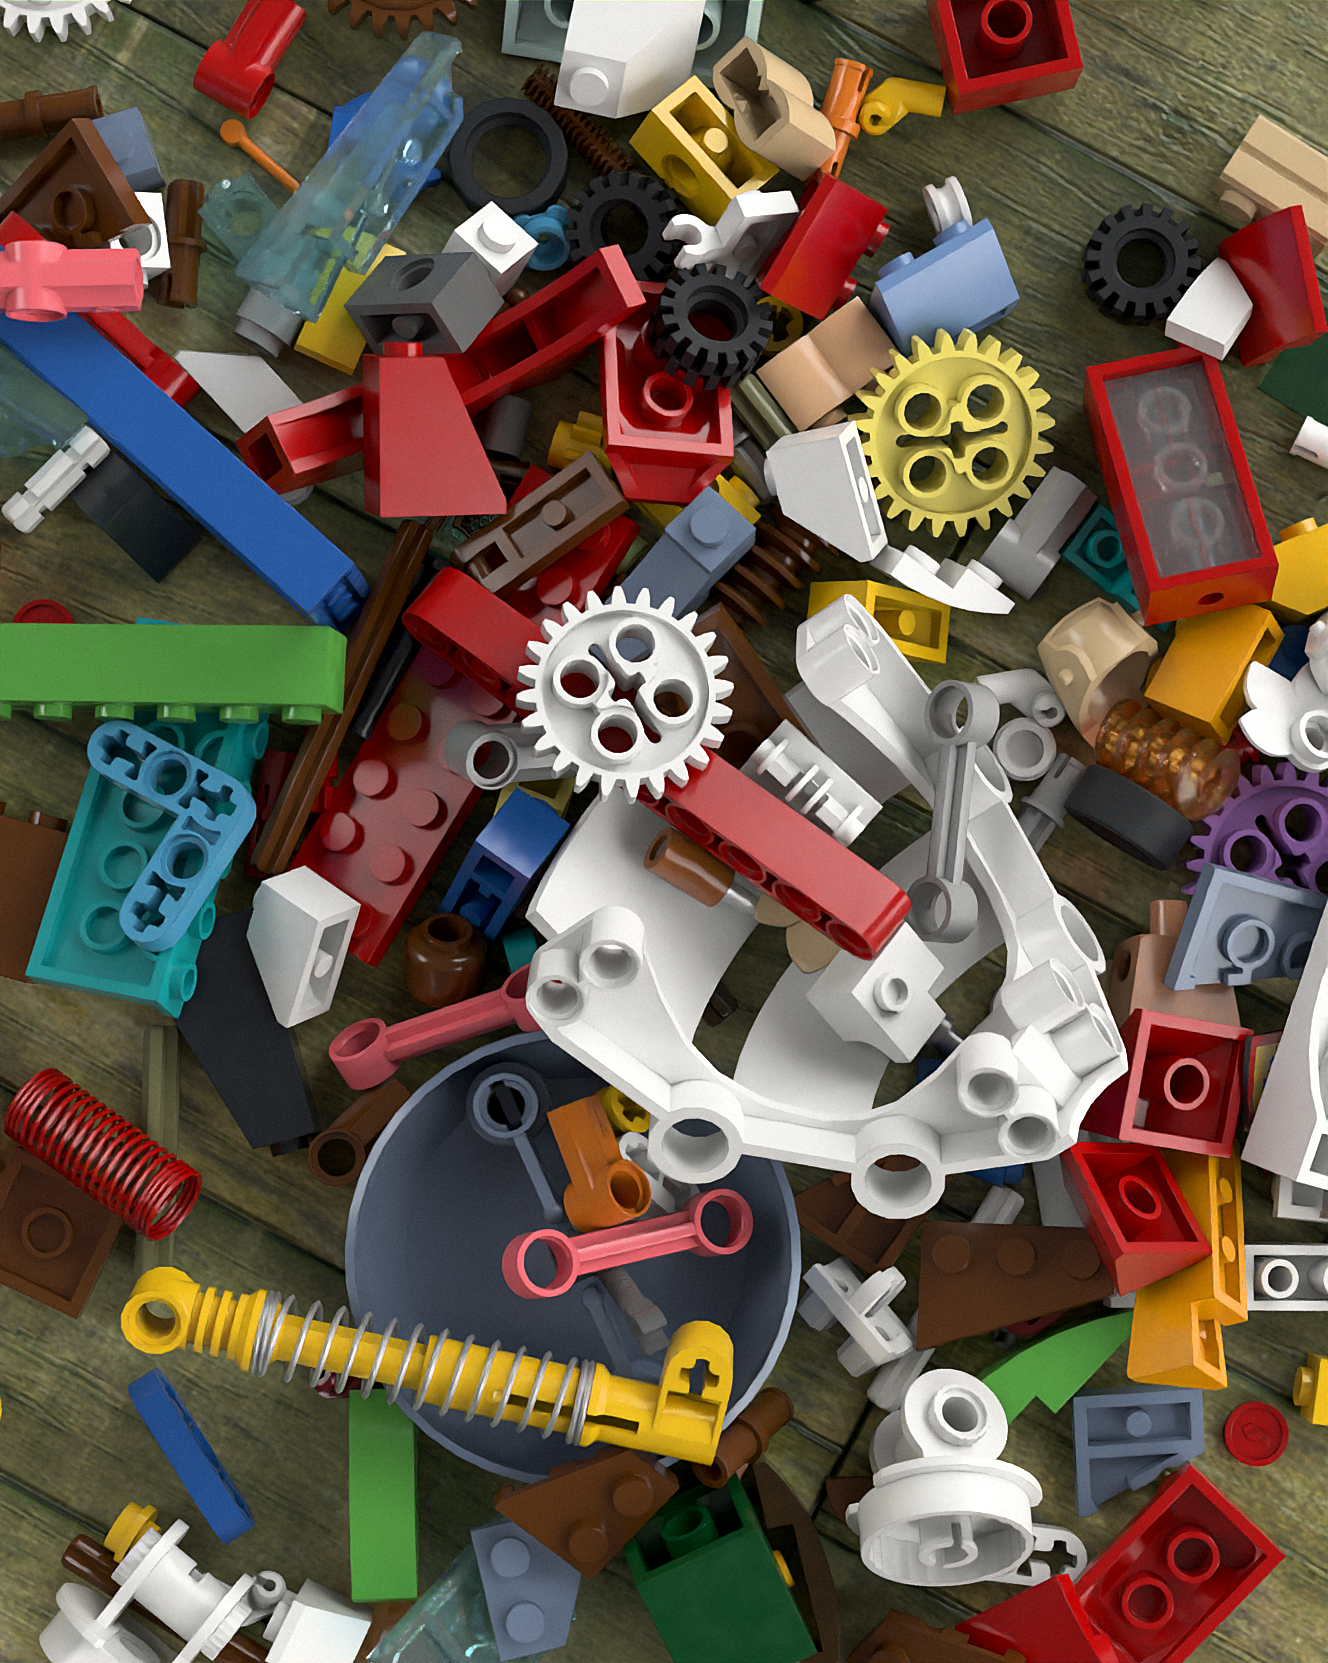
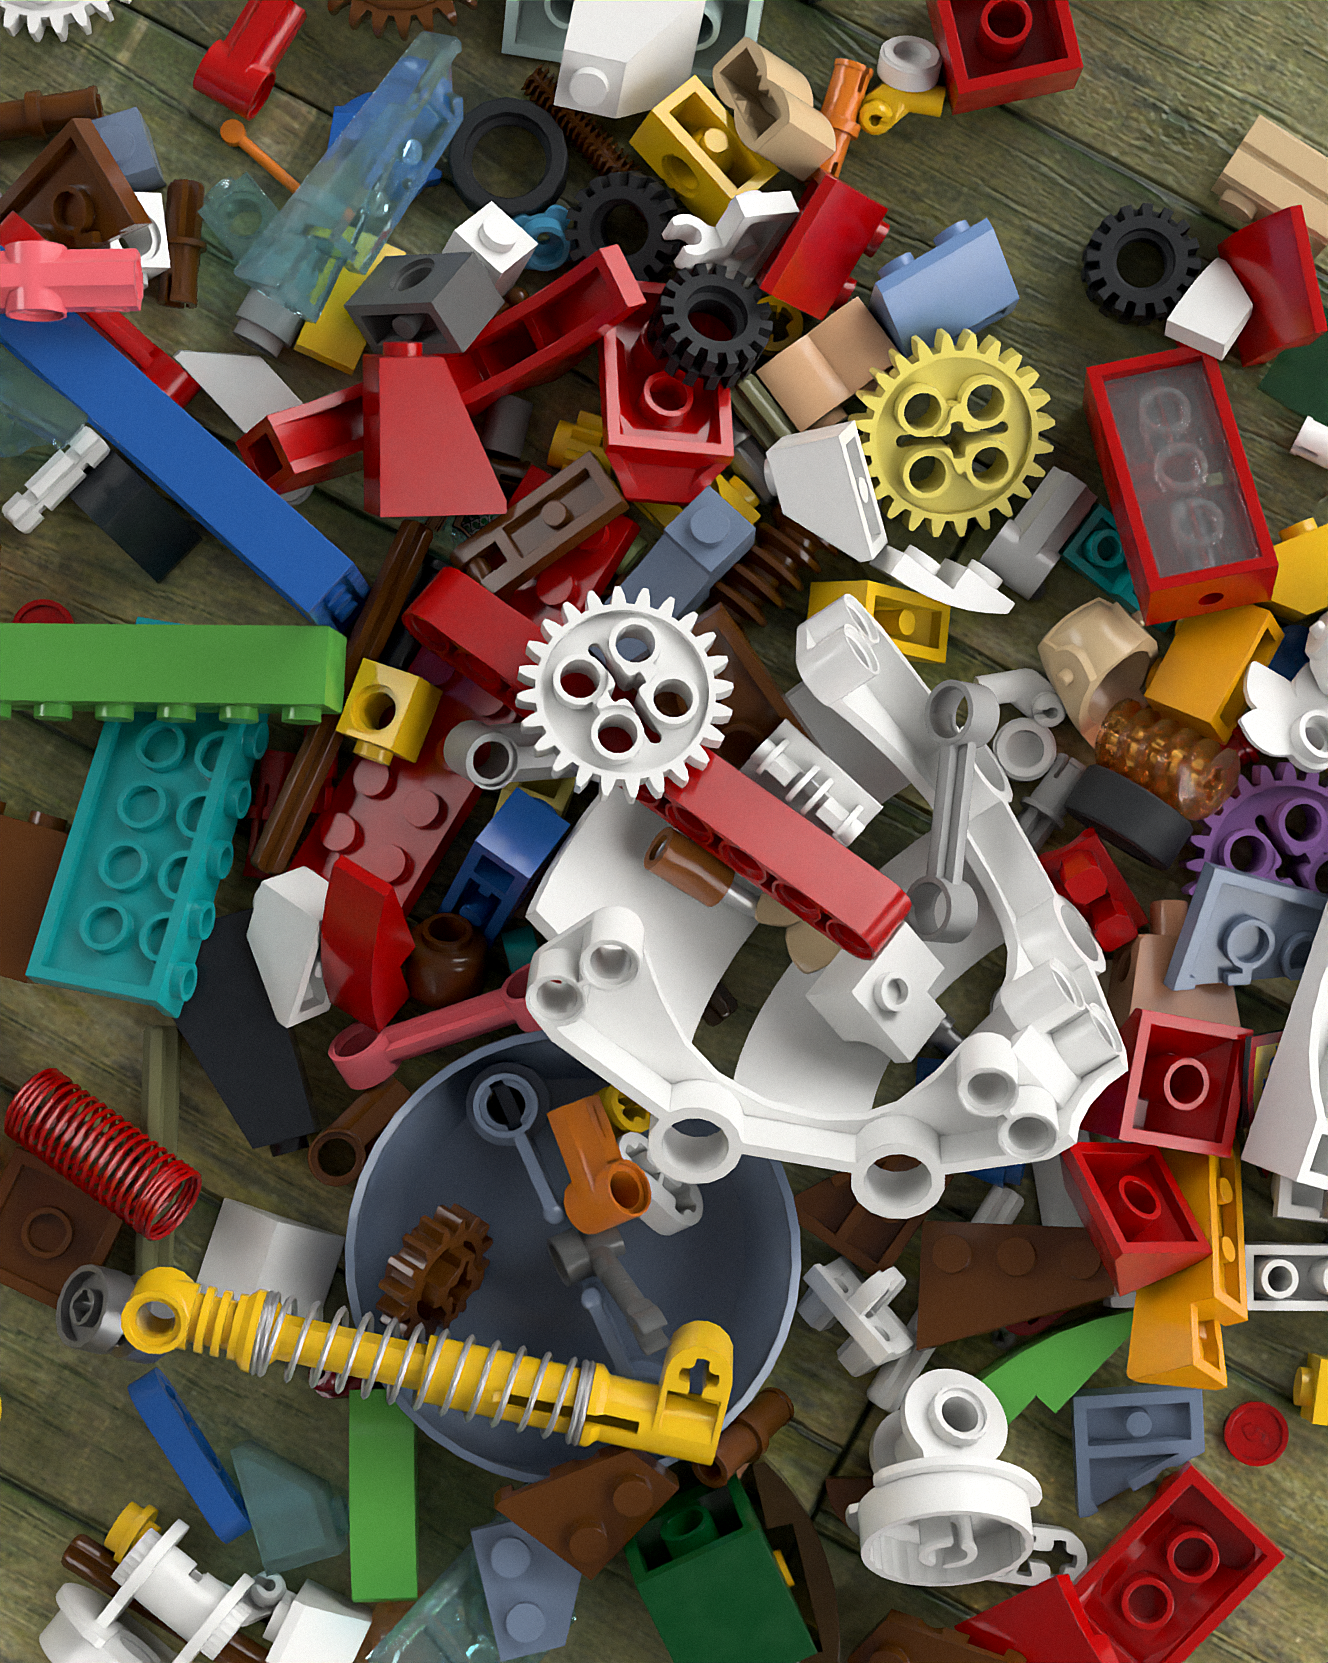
dark azure beam [87,720,256,952] -> none
coral piece [502,1189,753,1299] -> none
white bush [923,176,973,235] -> none
none -> flat silver wheel [56,1264,175,1364]
none -> white slope [196,1198,346,1320]
none -> clear light blue slope [230,1439,350,1577]
none -> red slope [321,854,416,1034]
none -> yellow brick [336,658,443,766]
none -> reddish brown gear [376,1203,493,1342]
none -> white tile [877,36,943,92]
none -> red hips [1038,826,1149,952]

